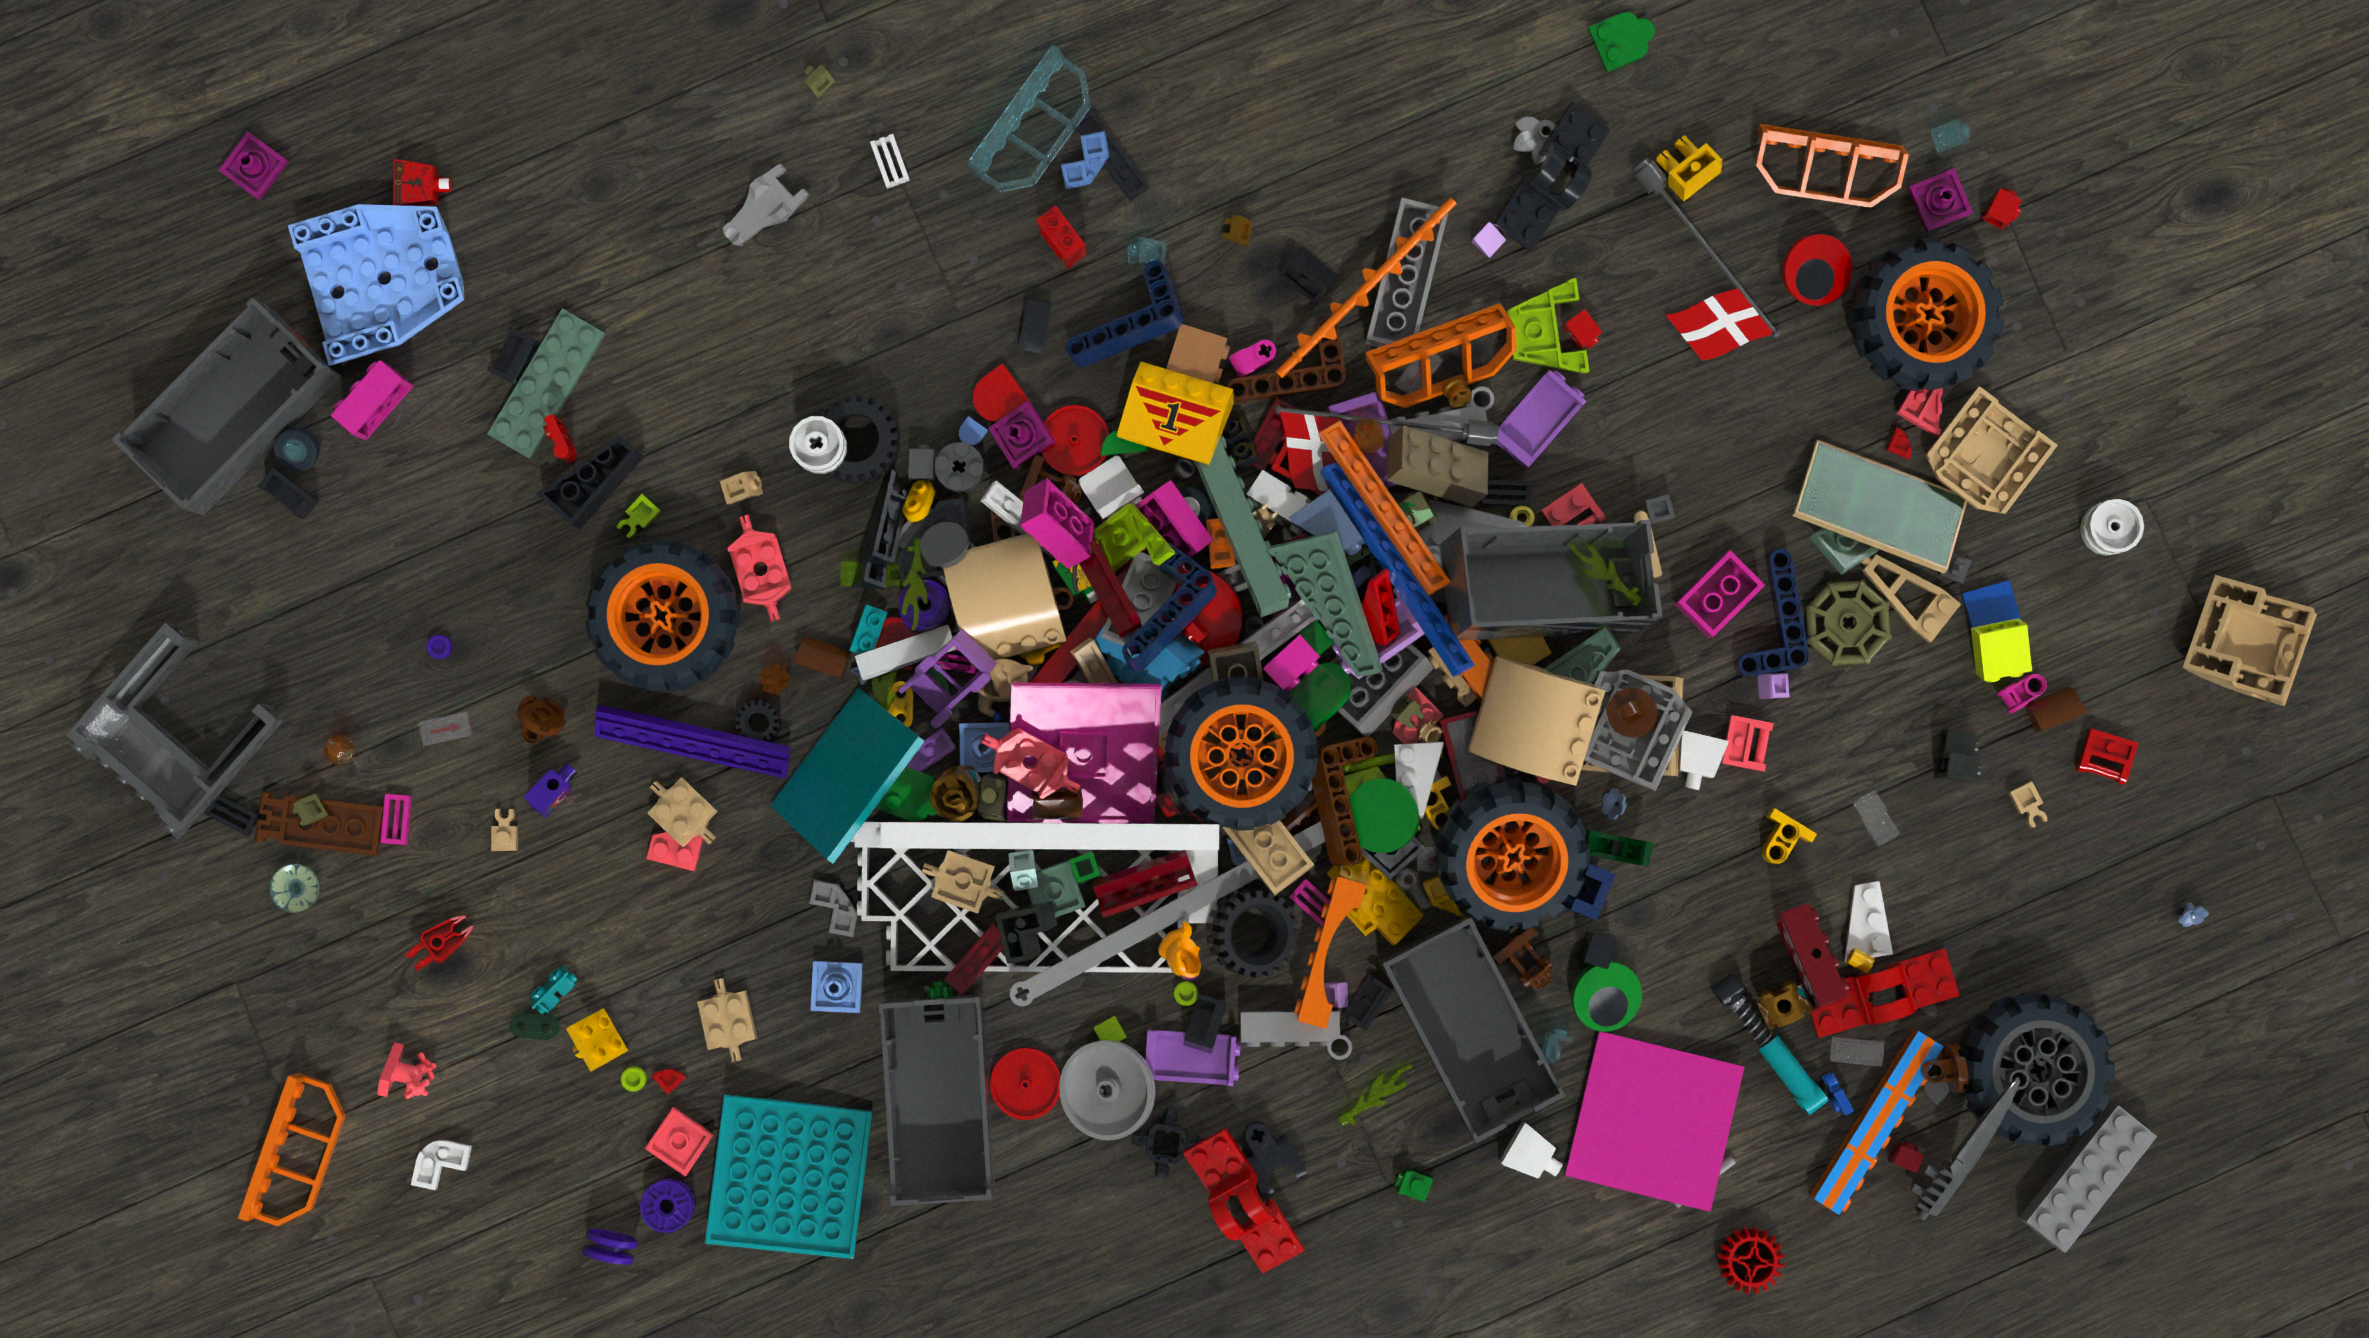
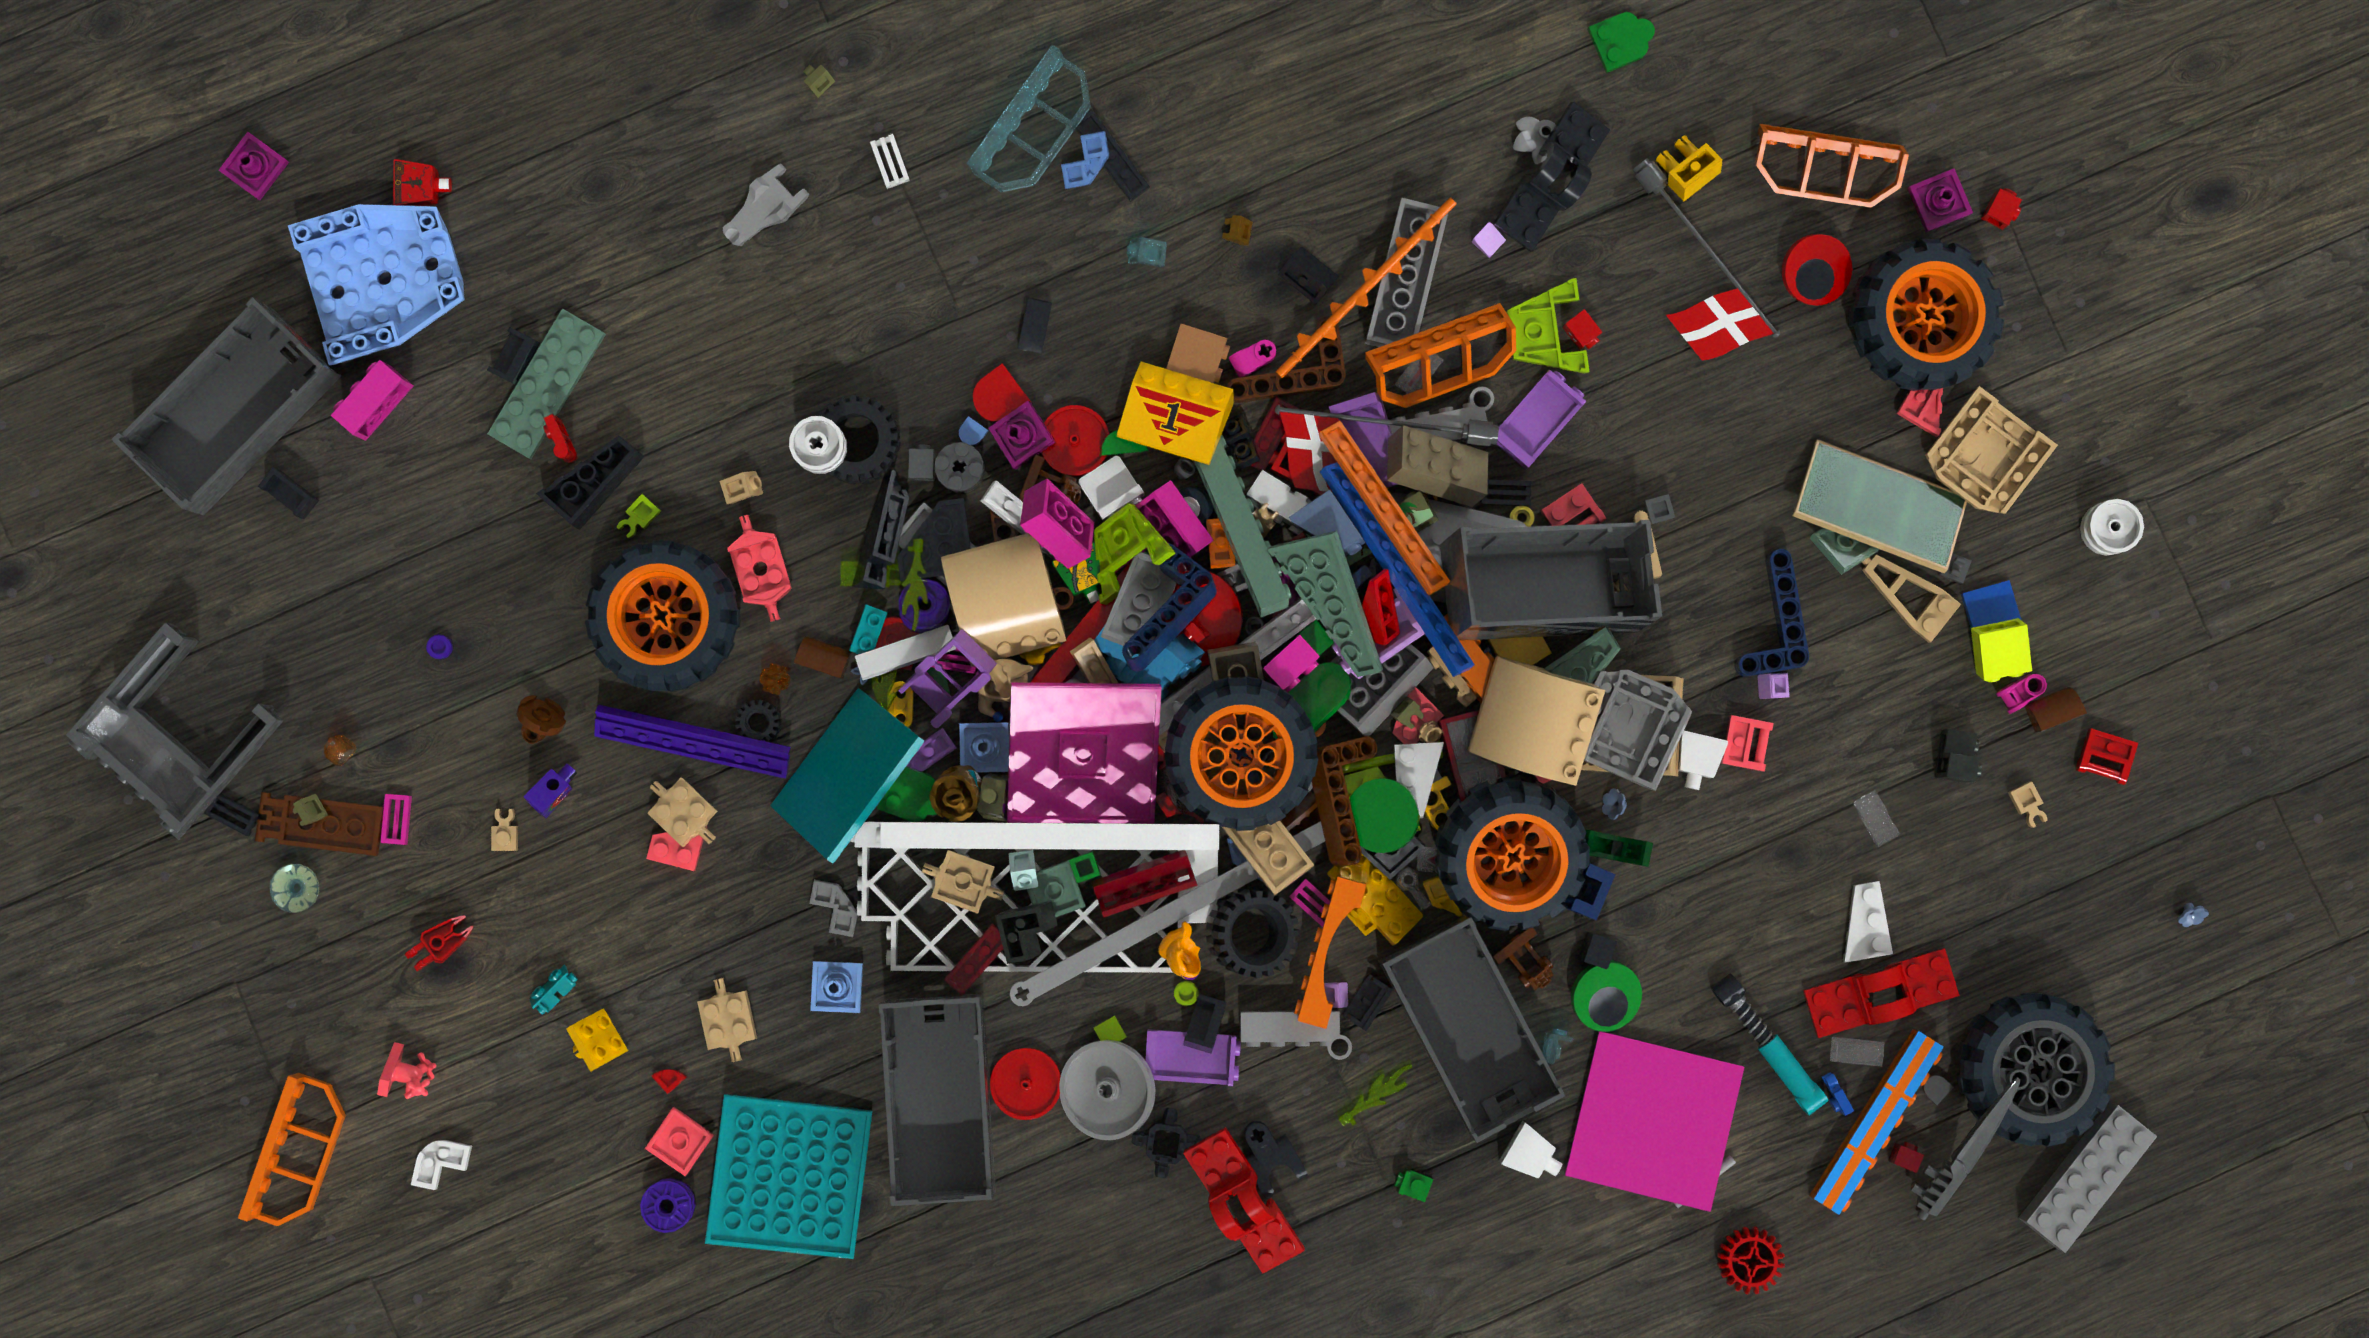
black wheel [274,427,320,471] -> none
clear tile [418,712,473,746] -> none
clear green plate [509,1013,561,1040] -> none
dark purple wheel [582,1229,638,1265] -> none
lime tile [621,1066,647,1092] -> none
yellow plate [903,480,936,522] -> none
dark grey tile [920,522,970,568] -> none
green plate [927,981,954,998] -> none
coral plate [981,728,1081,799] -> none
reddish brown brick [1032,789,1083,820] -> none
red window [1036,205,1087,270] -> none
dark blue beam [1065,260,1183,367] -> none
dark red fence [1079,539,1142,638] -> none
clear orange rock [1353,418,1385,454] -> none
pearl gold wheel [1442,377,1472,408] -> none
clear neon green piece [1570,544,1641,605] -> none
reddish brown tile [1607,688,1658,738] -> none
dark pink brick [1674,550,1765,639] -> none
pearl gold brick [1756,979,1814,1030] -> none
yellow tile [1761,808,1817,864] -> none
dark red brick [1774,903,1849,1012] -> none
olive plate [1804,579,1892,667] -> none
yellow hinge [1846,948,1874,973] -> none
red tile [1886,427,1912,460] -> none
reddish brown tile [1921,1043,1969,1093] -> none
clear light blue bracket [1930,119,1971,153] -> none
tan slope [2183,575,2317,706] -> none

